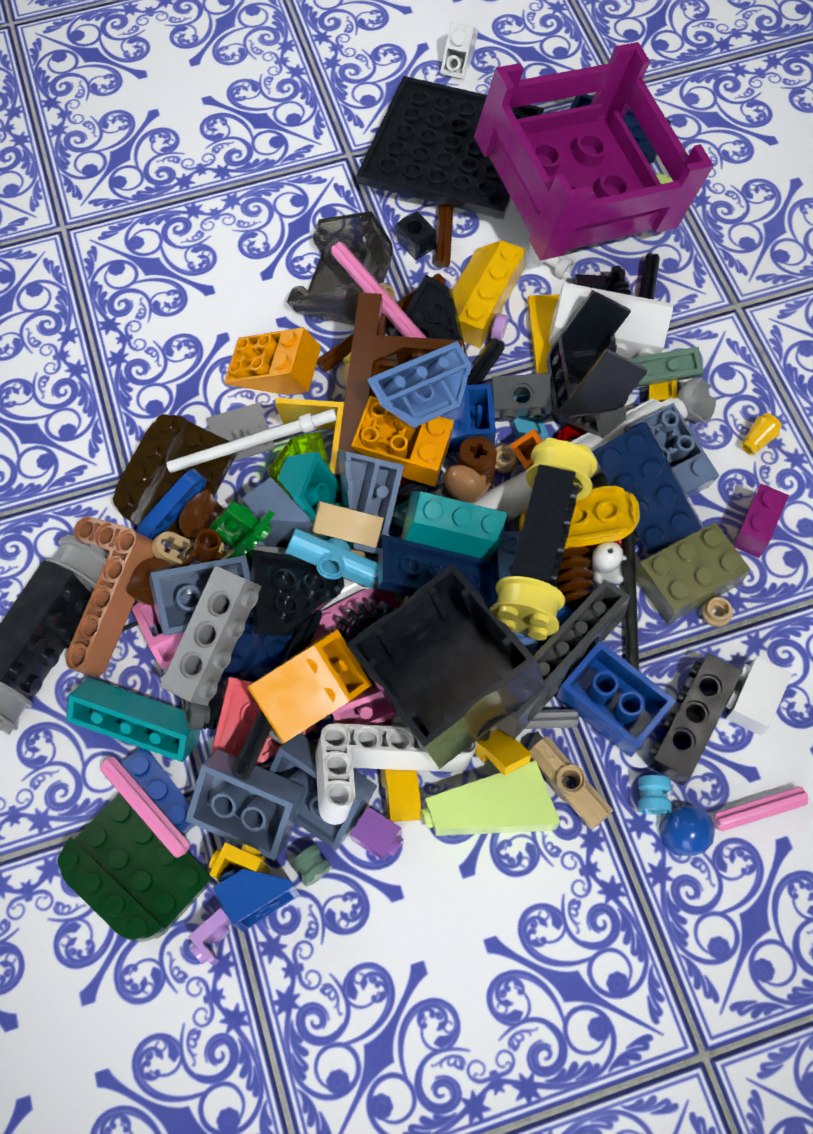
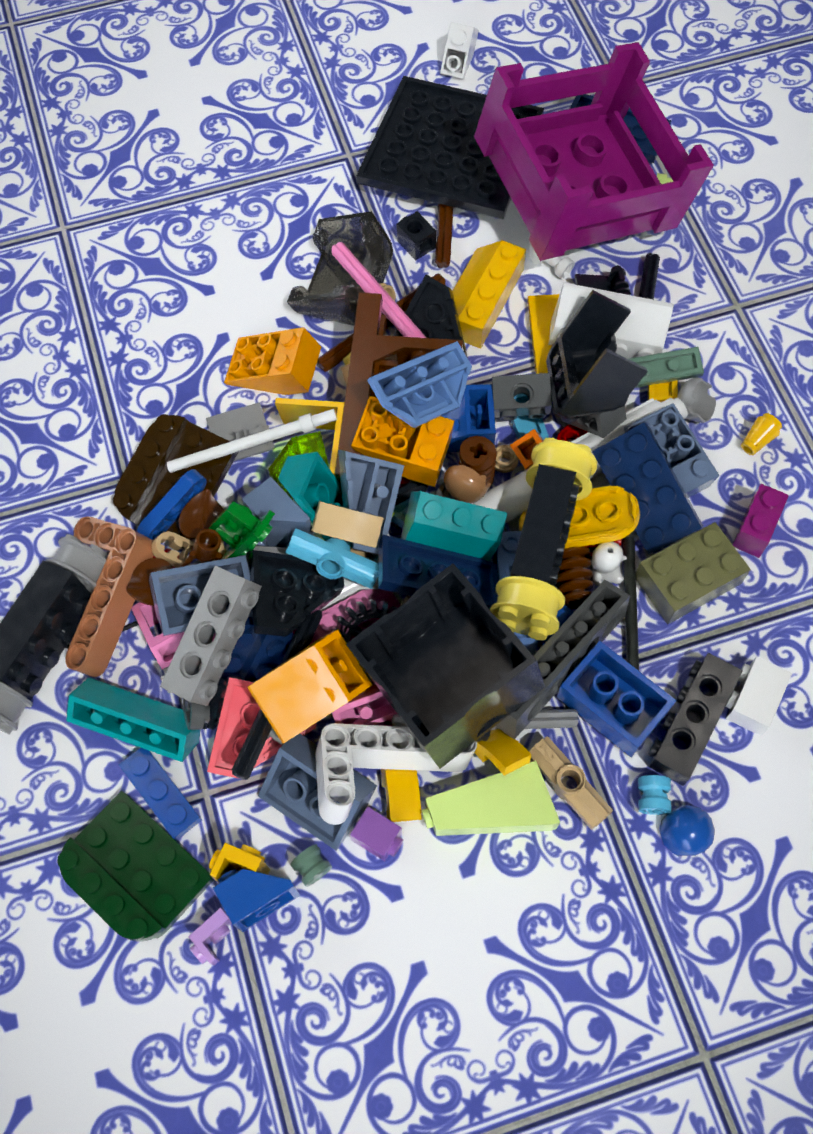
bright pink axle [100,757,190,858] -> none
sand blue brick [185,749,307,861] -> none
black axle [466,338,505,385] -> none
lavender tile [491,313,509,341] -> none
tan plate [702,597,733,627] -> none
bright pink axle [714,787,809,831] -> none

